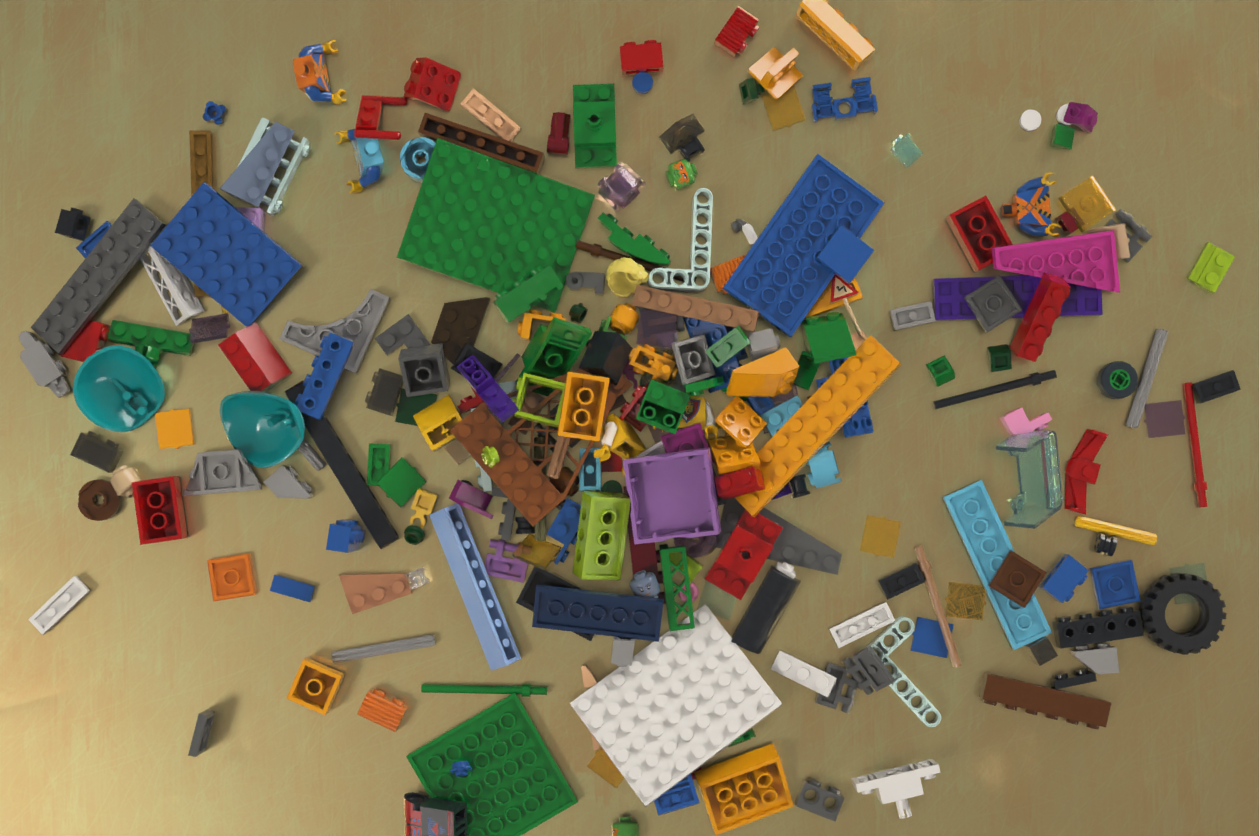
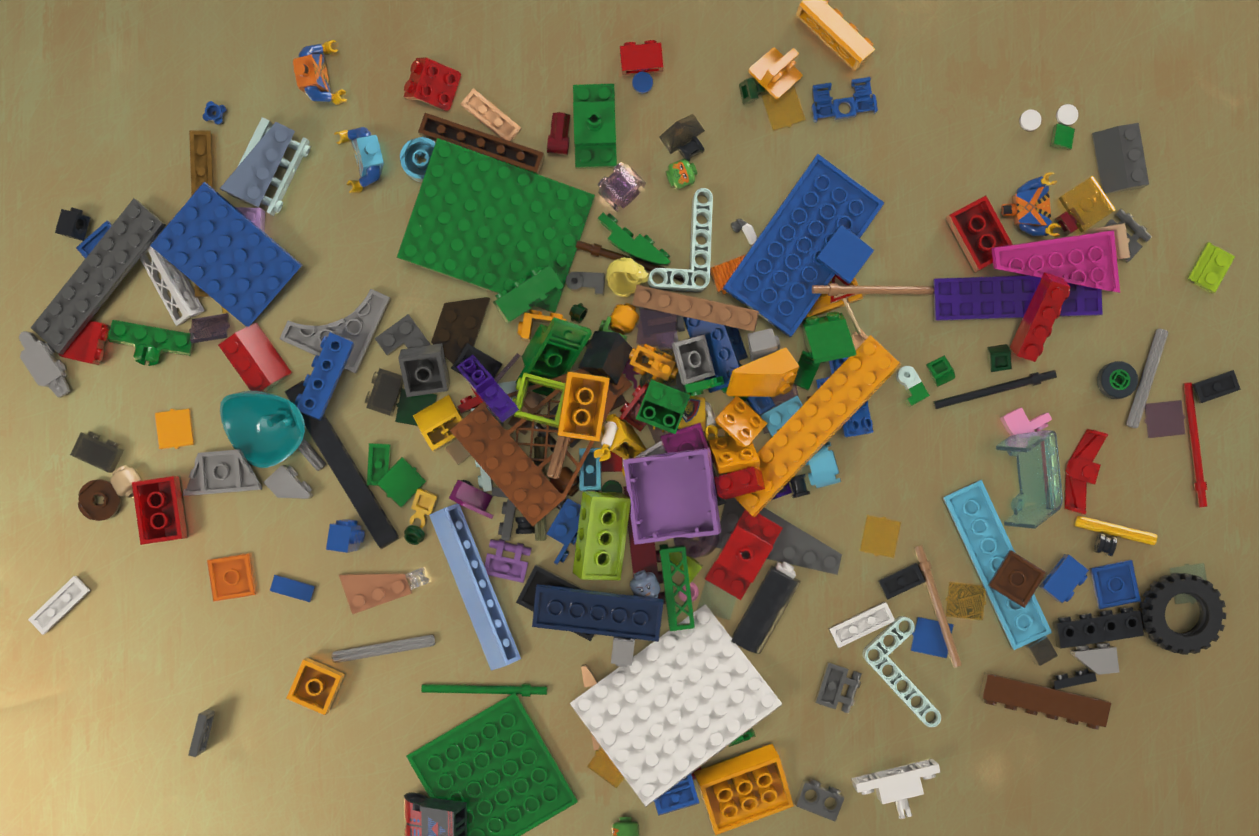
teal piece [73,345,165,432] -> none
red plate [354,95,408,140] -> none
orange brick [357,688,408,732] -> none
blue plate [450,761,472,777] -> none
lime plate [481,446,500,468] -> none
clear yellow piece [512,534,561,570] -> none
green plate [705,326,751,368] -> none
red brick [714,6,760,57] -> none
white plate [771,650,837,697] -> none
dark grey plate [843,646,895,695] -> none
light grey plate [890,301,936,331] -> none
clear light blue bracket [891,133,923,168] -> none
dark grey tile [964,275,1022,333] -> none
magenta bracket [1063,102,1098,133] -> none
none -> medium nougat bar [812,283,934,296]
none -> leg [896,366,930,407]
none -> dark grey slope [1092,123,1149,195]

